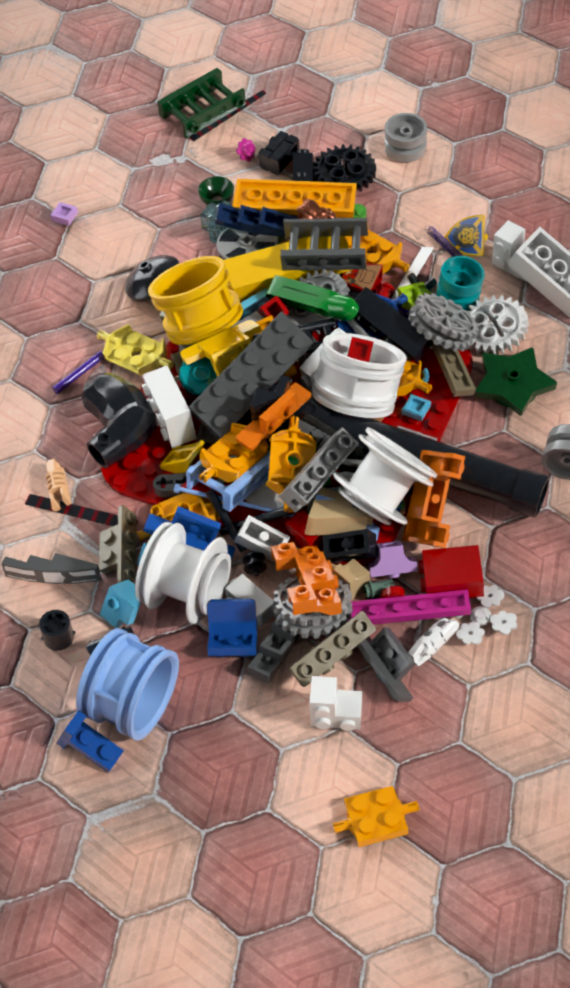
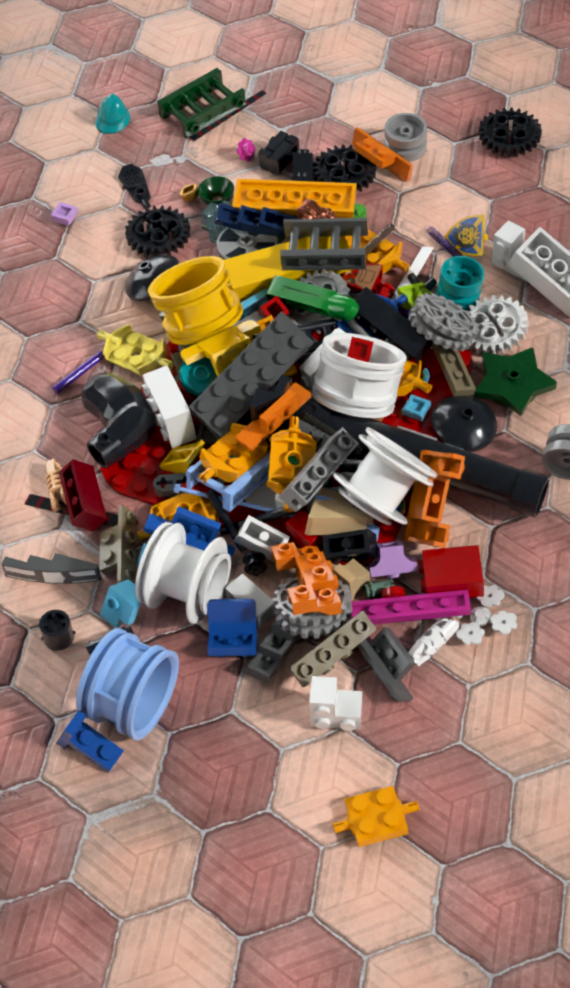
none -> dark red brick [59,459,107,532]
none -> teal piece [95,93,131,134]
none -> black piece [118,164,151,209]
none -> black gear [125,205,191,257]
none -> pearl gold tile [180,184,199,202]
none -> orange bracket [352,127,413,182]
none -> clear smoke bar [363,223,395,256]
none -> black dish [431,395,497,452]
none -> black gear [478,107,542,157]

